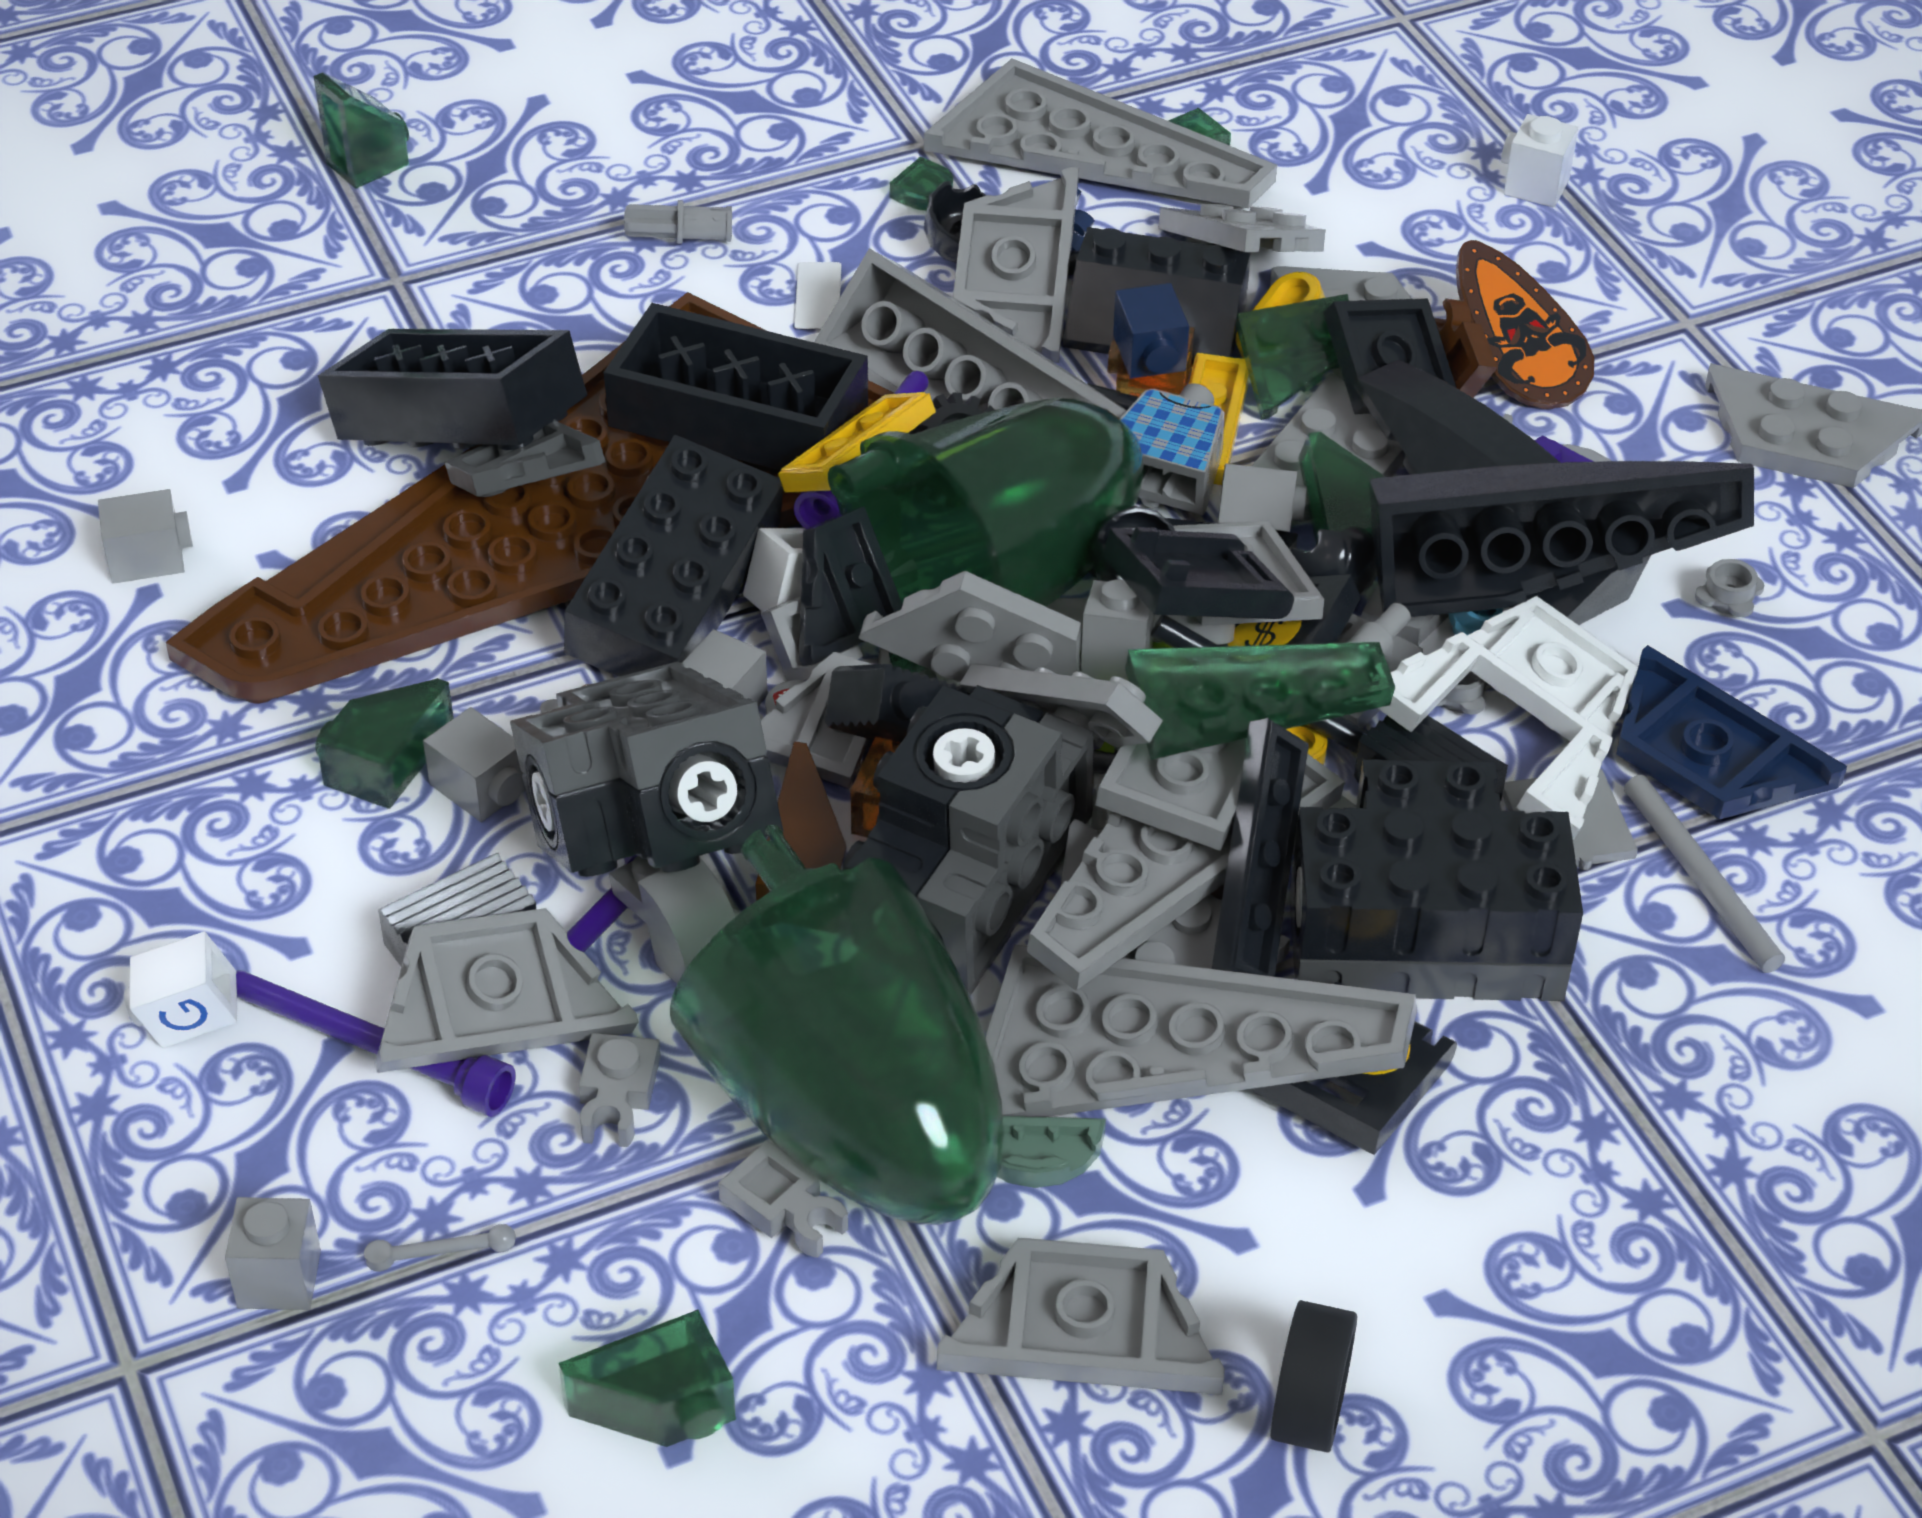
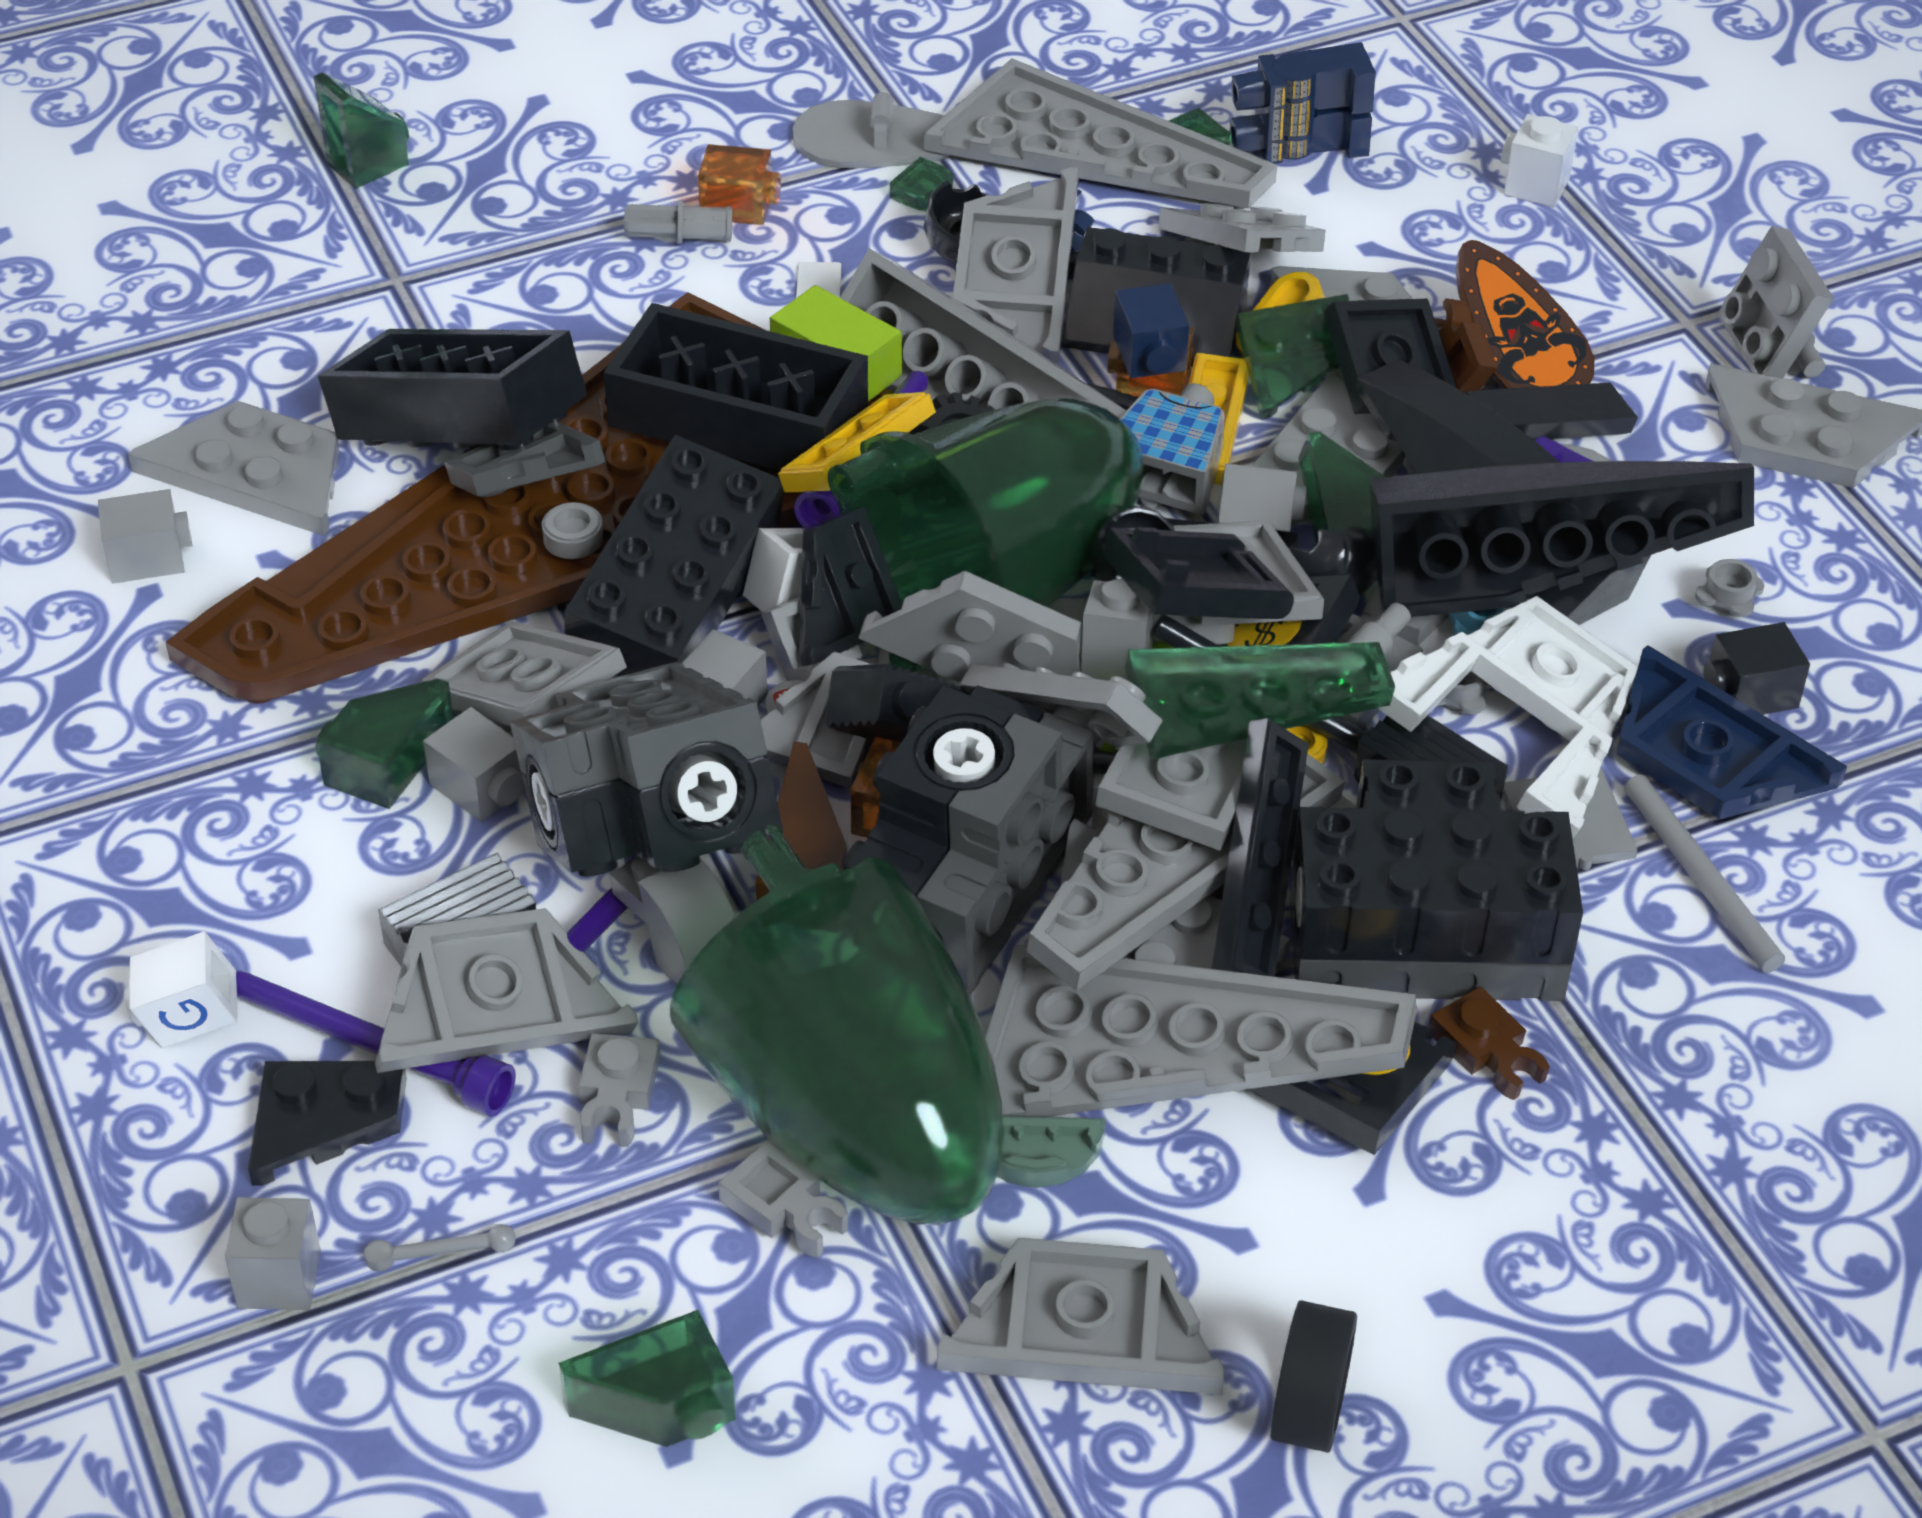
none -> light grey wing [128,401,340,536]
none -> black wing [248,1061,407,1186]
none -> light grey tile [418,621,627,726]
none -> light grey tile [542,502,604,559]
none -> clear orange brick [698,144,781,225]
none -> lime brick [769,285,902,402]
none -> light grey shield [792,92,953,168]
none -> dark blue hips [1229,42,1376,164]
none -> reddish brown plate [1428,986,1550,1100]
none -> black tile [1466,382,1638,440]
none -> black brick [1703,622,1810,715]
none -> light grey plate [1717,226,1834,379]

